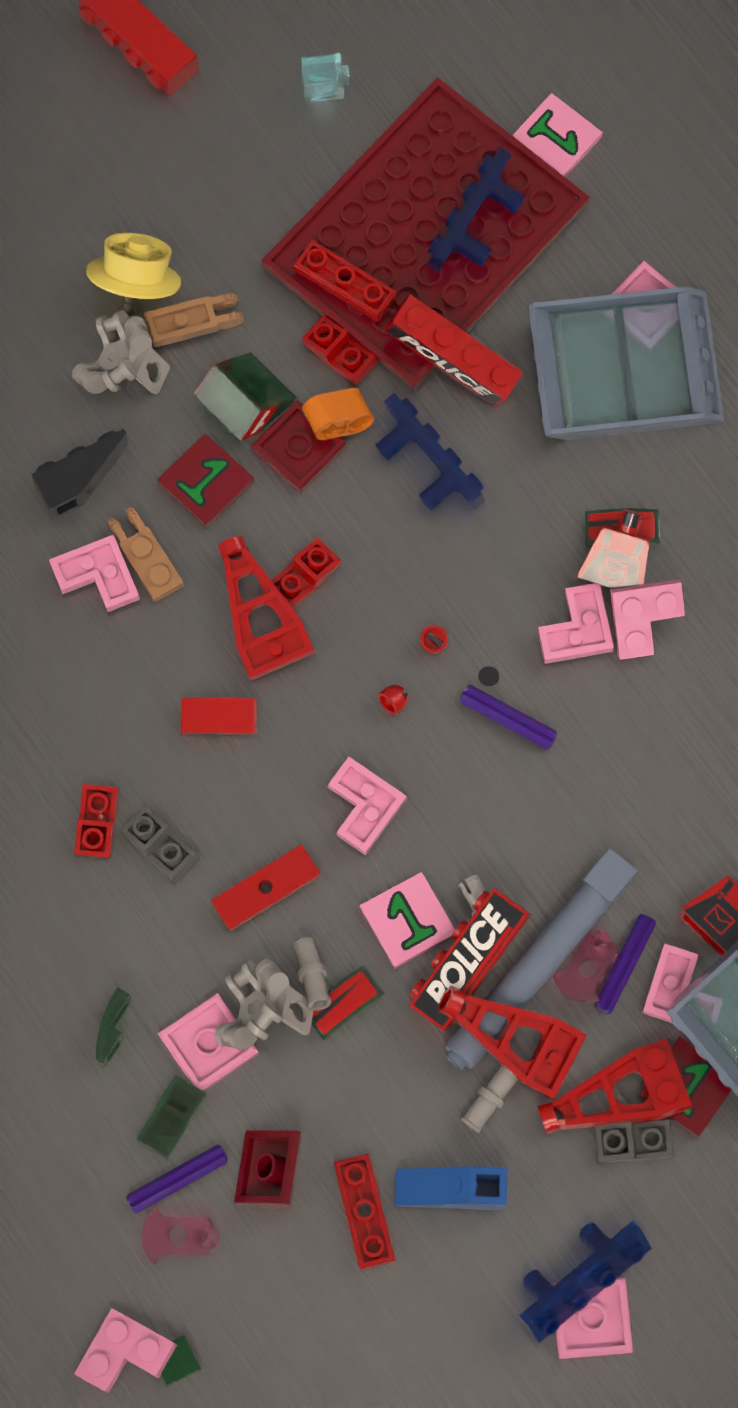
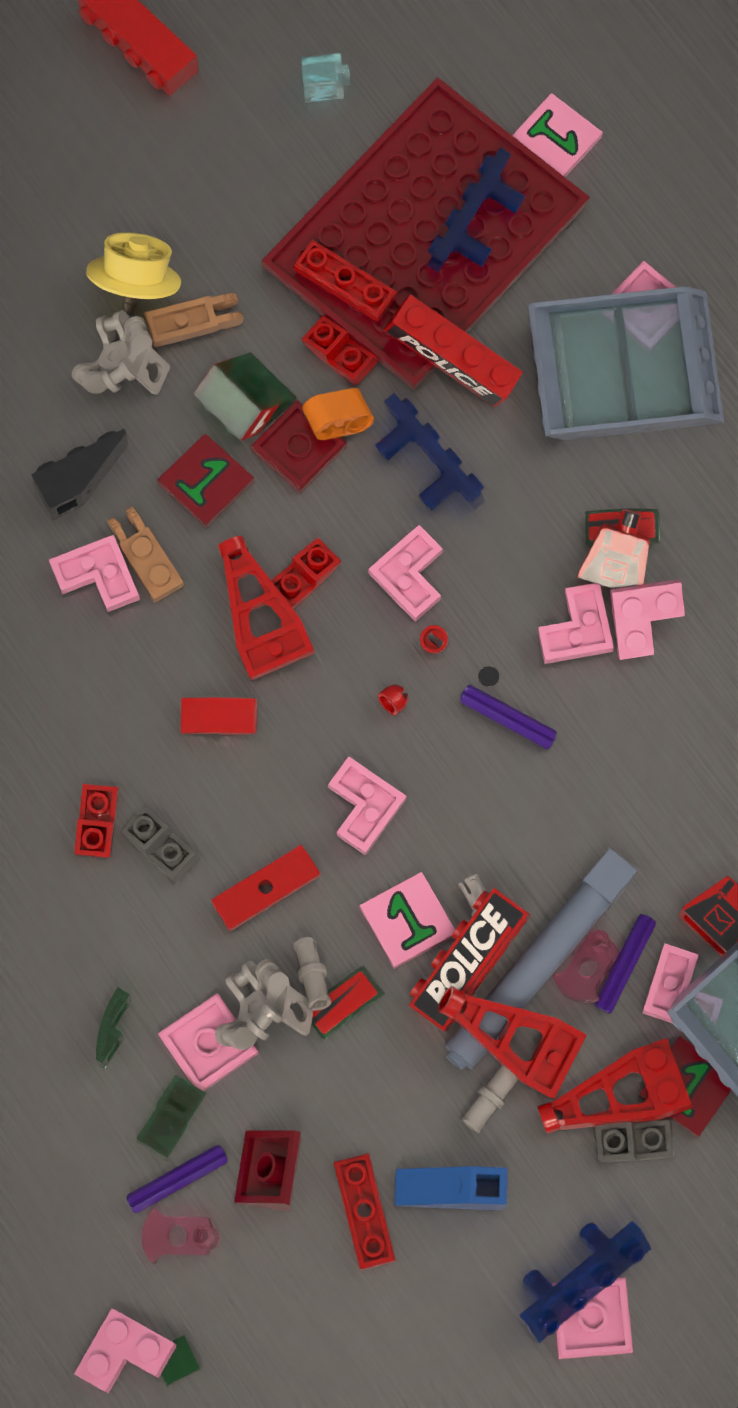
none -> bright pink plate [368,525,443,622]

